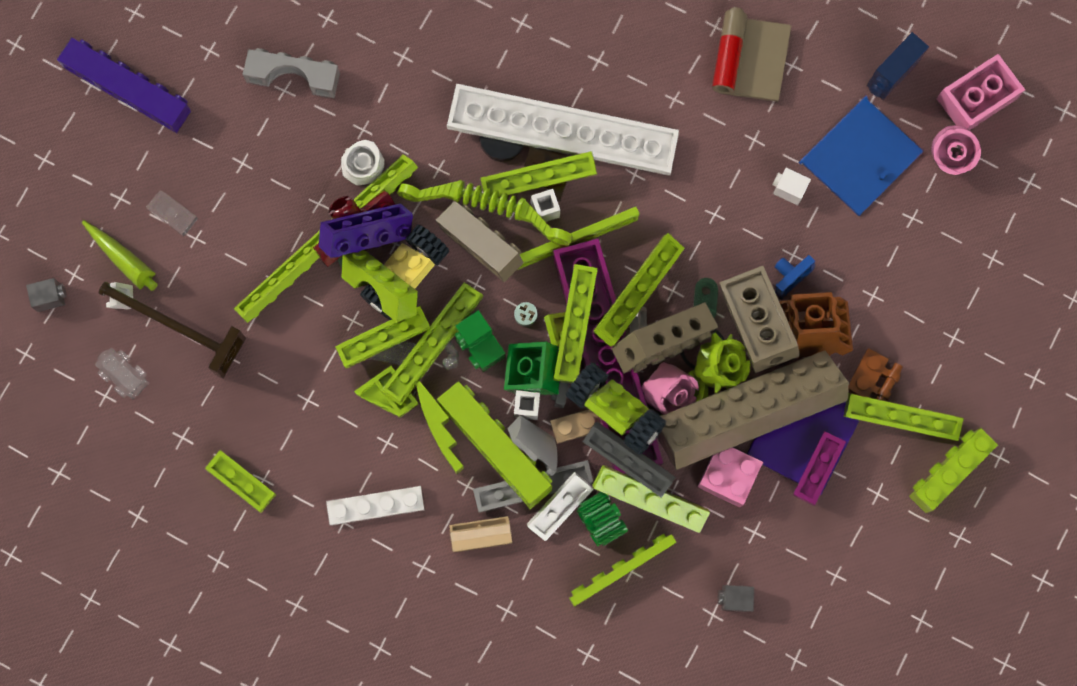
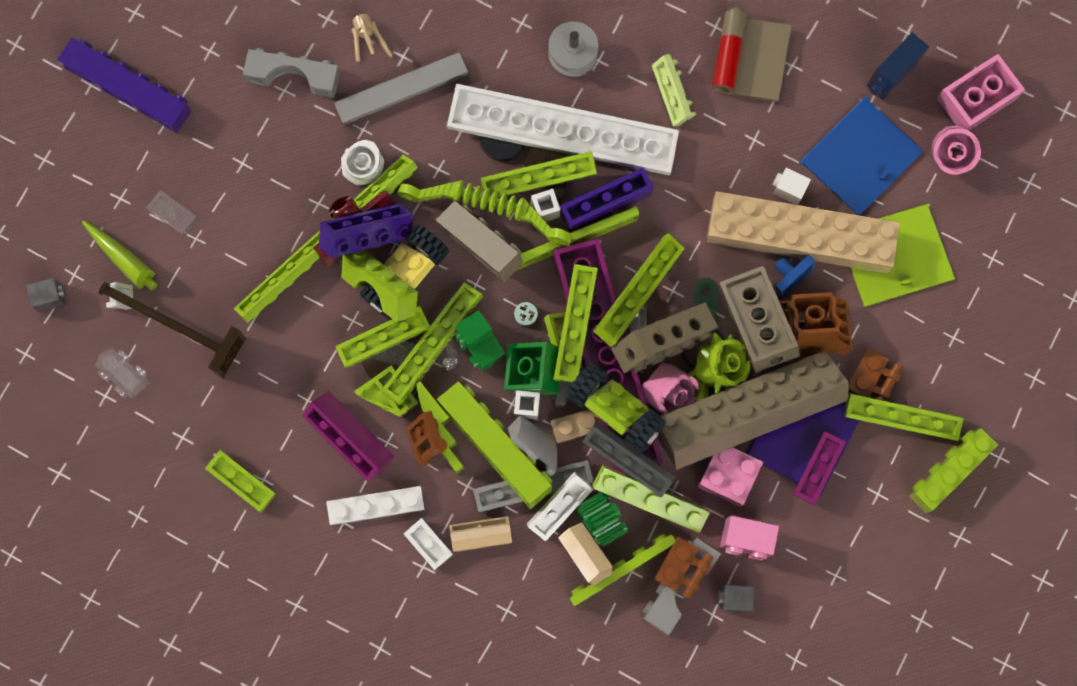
none -> magenta brick [302,391,395,482]
none -> light grey tile [334,53,468,125]
none -> tan plant [351,14,393,62]
none -> white plate [404,518,453,570]
none -> dark orange plate [406,411,447,466]
none -> light grey wheel [548,22,599,77]
none -> tan piece [558,523,613,586]
none -> dark purple brick [560,167,654,233]
none -> light grey arch [642,538,721,635]
none -> yellowish green plate [652,54,696,126]
none -> dark orange plate [654,537,714,600]
none -> tan brick [706,191,900,274]
none -> bright pink brick [720,516,779,561]
none -> lime piece [850,203,955,307]

